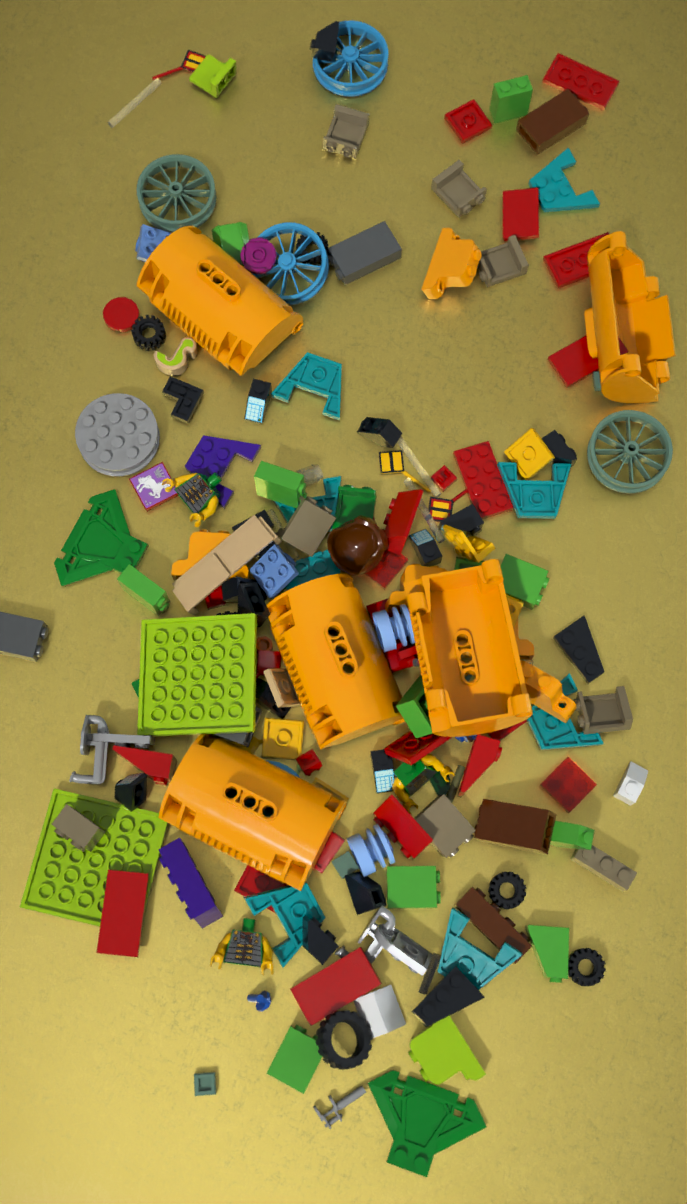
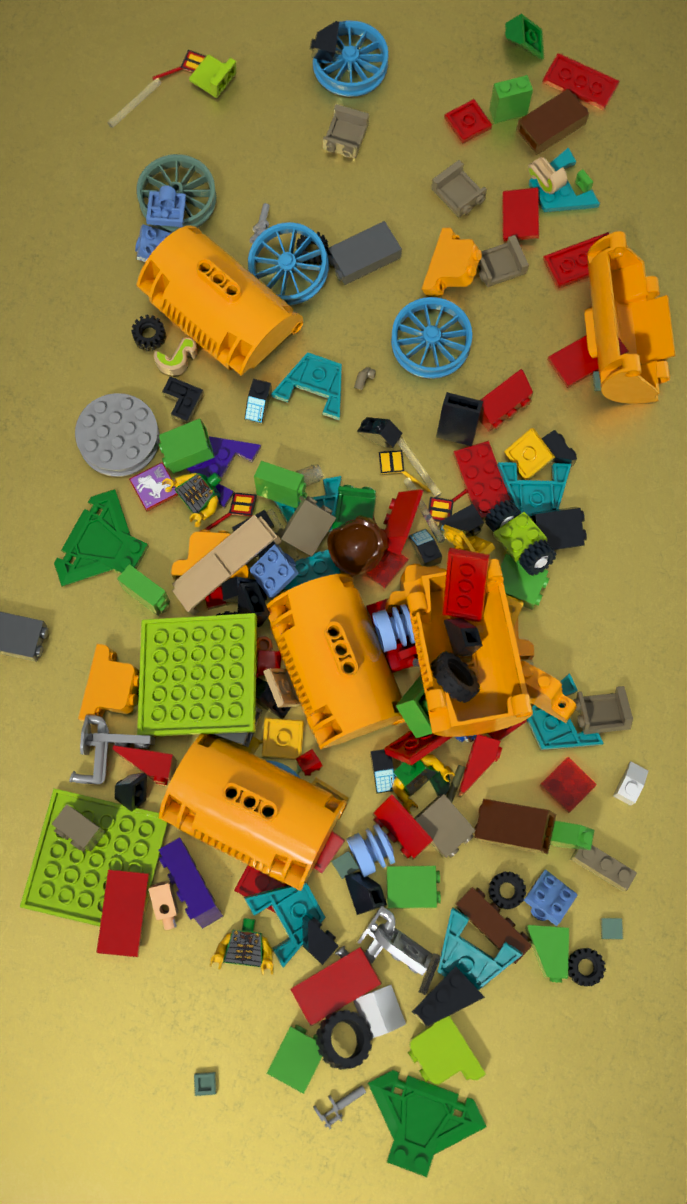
red tile [103,297,140,332] -> none
bright green slope [212,222,249,267] -> none
magenta tile [240,237,277,275] -> none
blue plate [247,991,271,1012] -> none
red tile [431,465,457,492] -> none
black wing [553,615,604,684] -> none
sand green wheel [587,410,673,494] -> none
none -> light orange brick [78,644,140,725]
none -> medium blue plate [146,186,186,227]
none -> light nougat torso [149,880,179,930]
none -> bright green brick [159,418,214,474]
none -> piece [203,492,257,530]
none -> light grey piece [250,203,270,244]
none -> dark tan arm [354,367,376,390]
none -> dark azure wheel [391,297,472,379]
none -> black tyre [431,651,480,703]
none -> black brick [436,392,483,446]
none -> red tile [443,548,490,622]
none -> black slope [444,618,483,656]
none -> red slope [479,369,533,431]
none -> plate [485,500,556,576]
none -> green slope [505,13,544,60]
none -> medium blue plate [523,869,578,926]
none -> tan animal [528,157,567,194]
none -> black brick [532,507,587,550]
none -> bright green tile [575,169,593,193]
none -> sand green tile [600,918,623,939]

